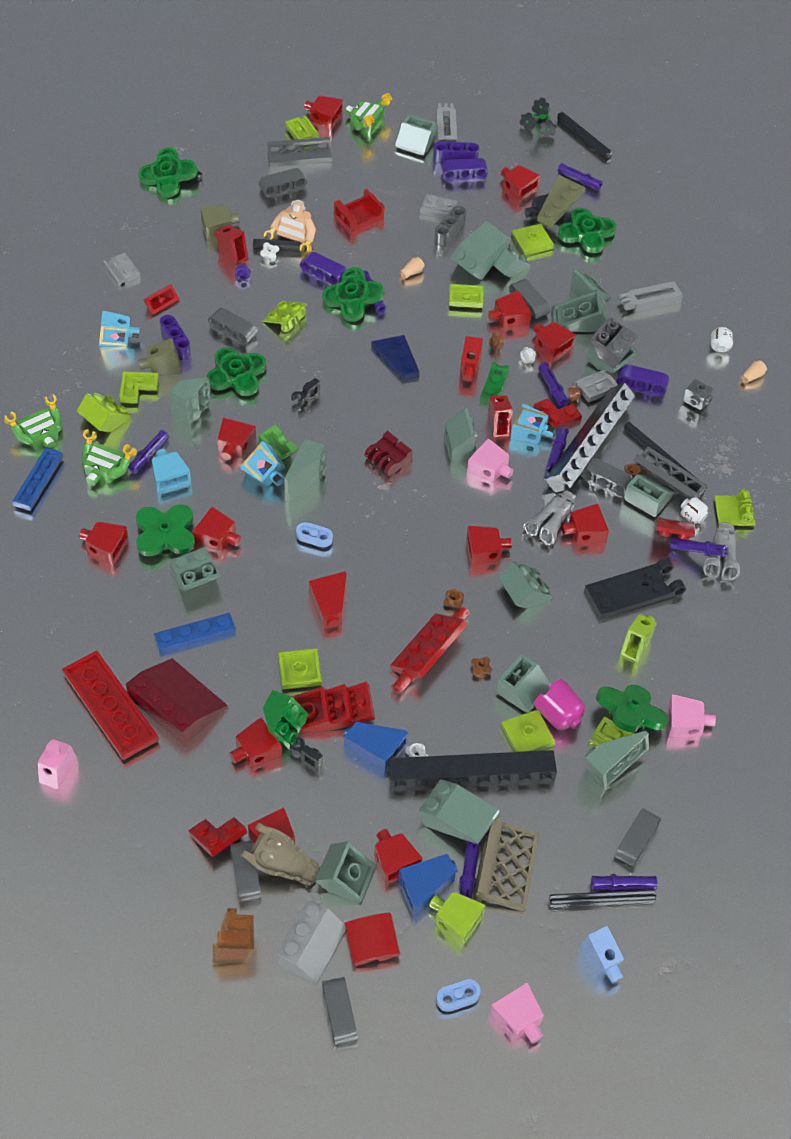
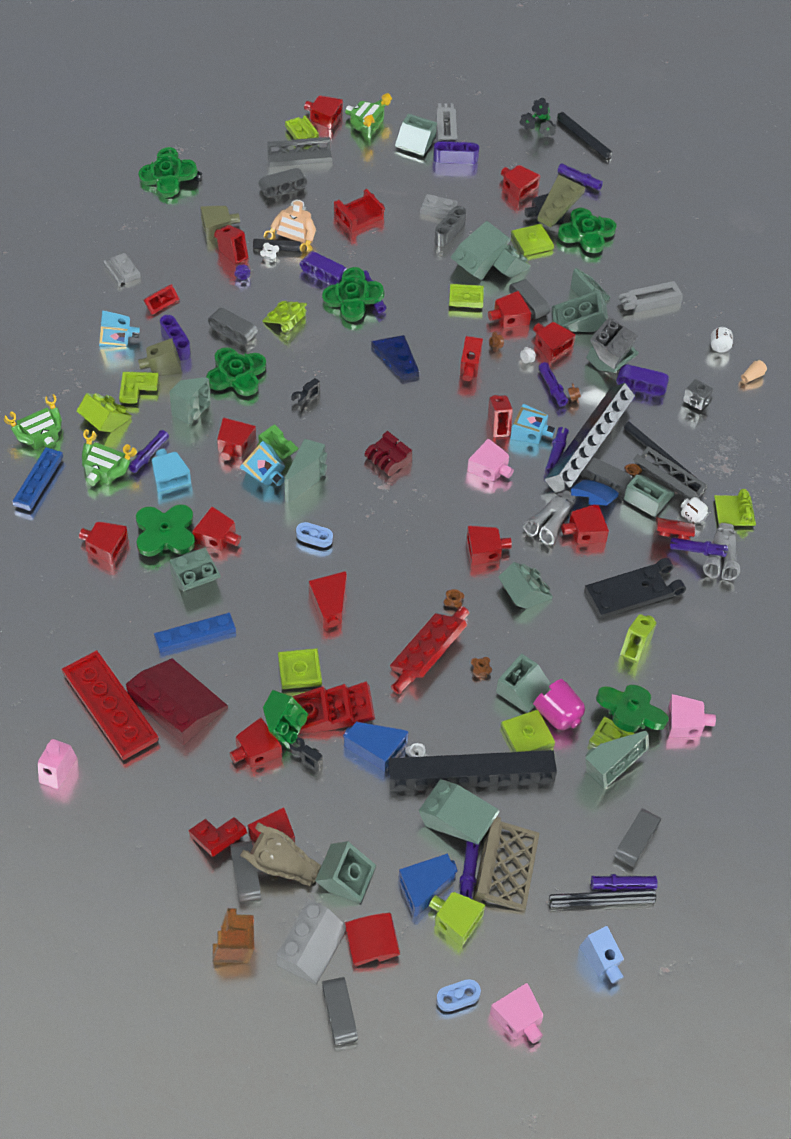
red torso [374,829,422,884] -> none
light nougat cone [399,257,425,279] -> none
dark purple beam [441,158,488,181] -> none
sand green slope [444,408,477,462] -> none
green plate [480,362,510,403] -> none
red plate [533,398,582,431] -> none
light grey plate [575,369,618,403] -> none
none -> blue slope [571,480,619,506]

